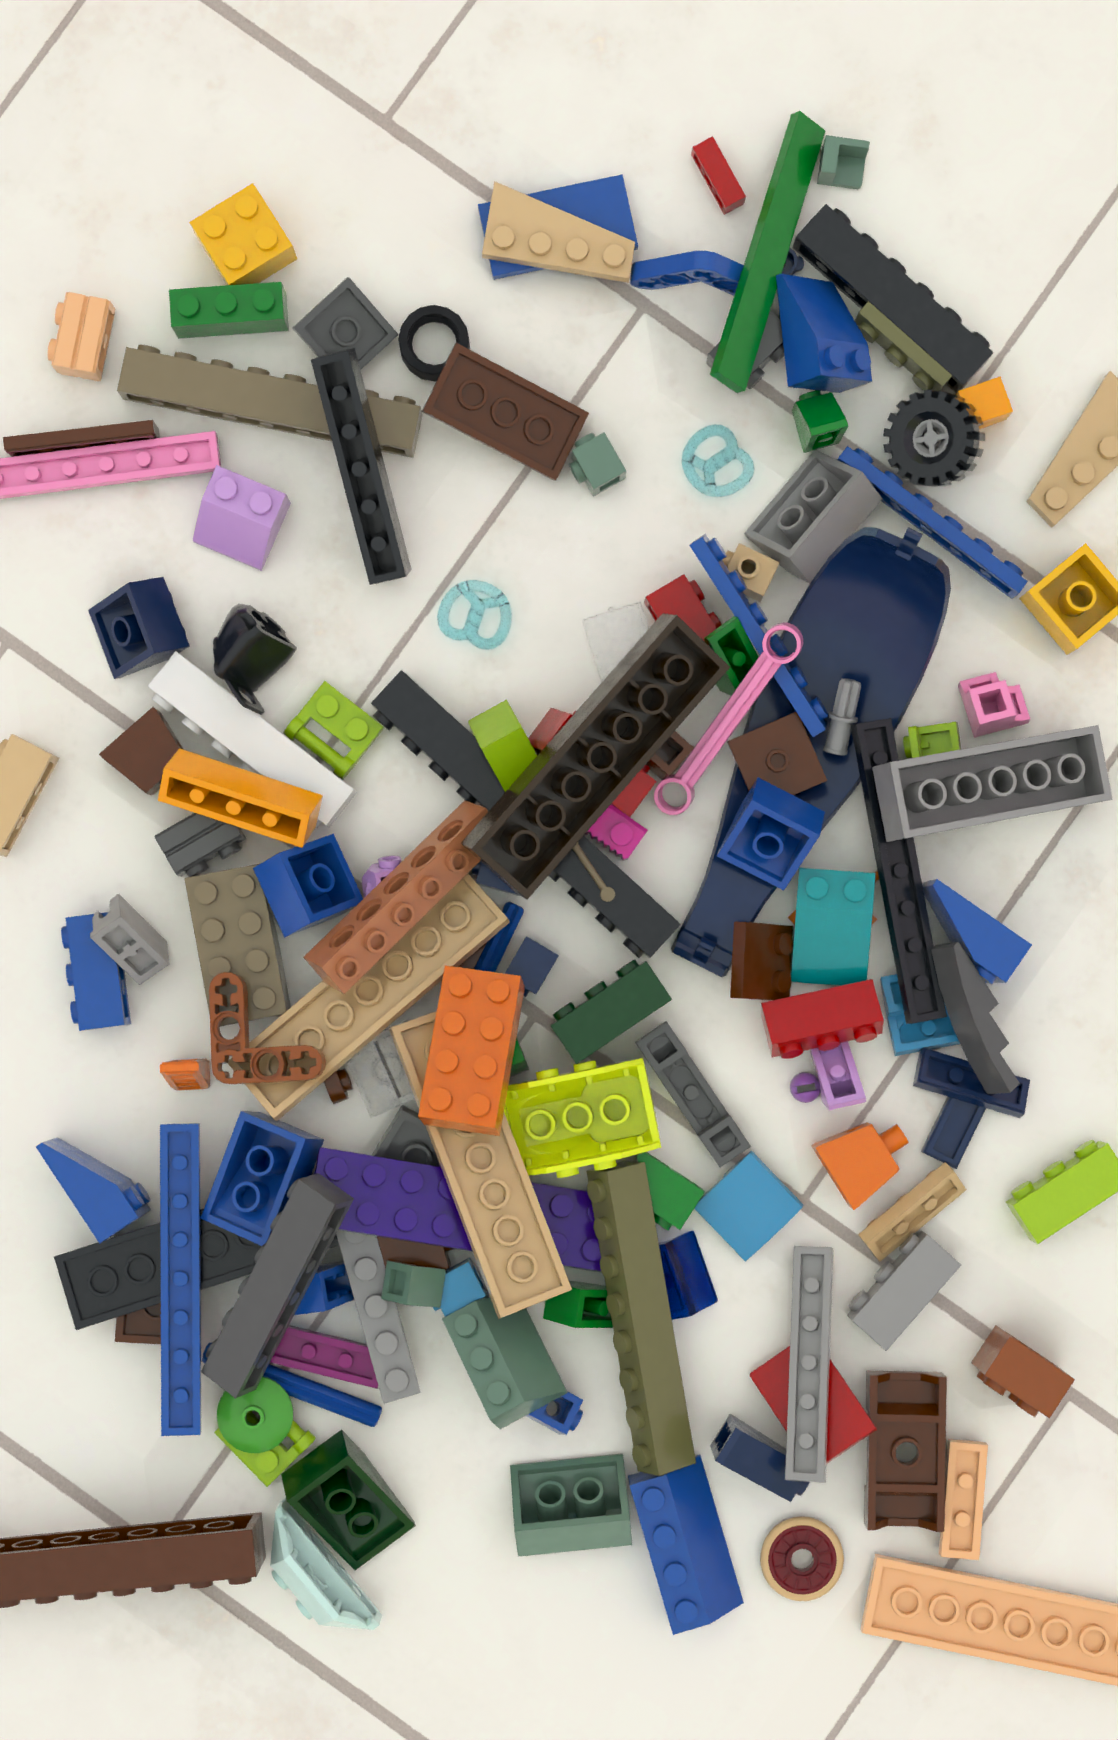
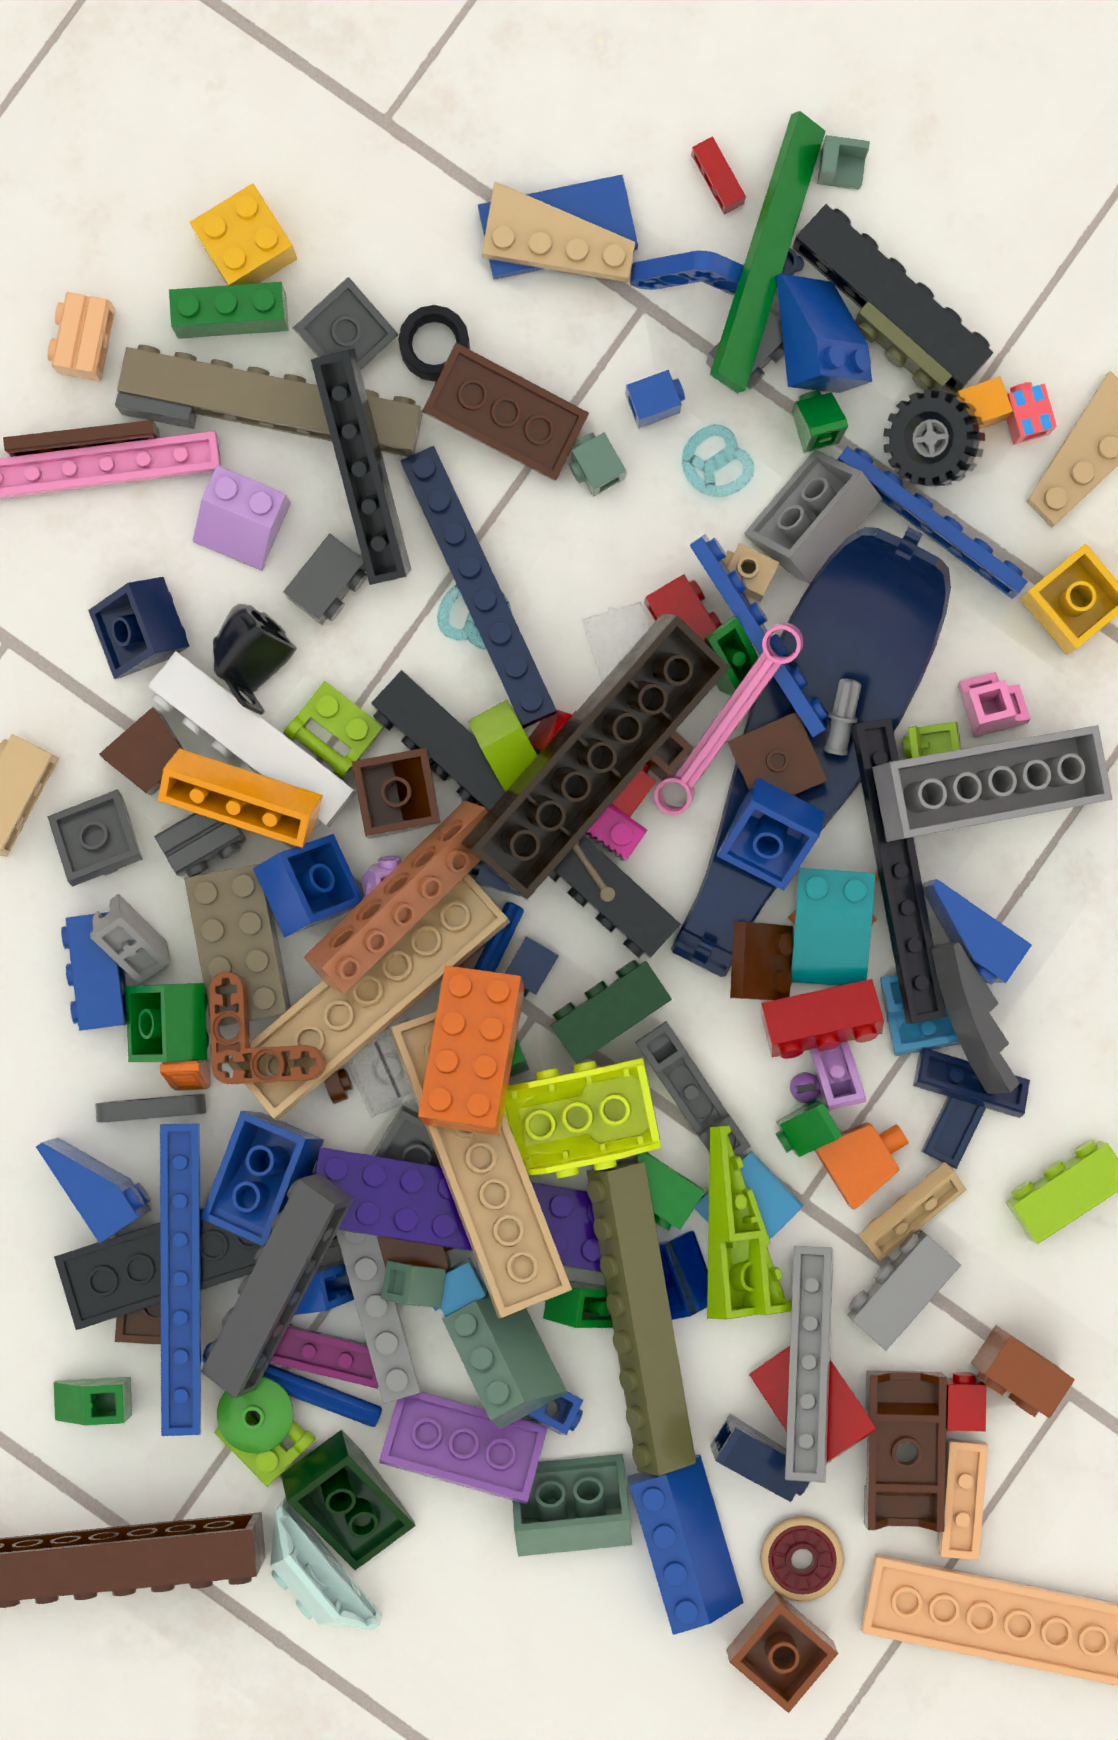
none -> dark grey hinge [47,789,143,887]
none -> green slope [53,1377,132,1425]
none -> dark grey beam [95,1094,206,1122]
none -> dark grey tile [115,392,197,429]
none -> green brick [126,983,209,1062]
none -> dark grey brick [283,533,367,625]
none -> reddish brown slope [352,748,441,839]
none -> medium lavender plate [379,1392,548,1504]
none -> dark blue plate [400,446,557,729]
none -> blue brick [625,369,685,429]
none -> lime wedge [707,1126,792,1320]
none -> dark orange brick [726,1591,839,1713]
none -> green slope [775,1099,842,1157]
none -> red brick [946,1372,986,1432]
none -> coral brick [1007,382,1057,445]

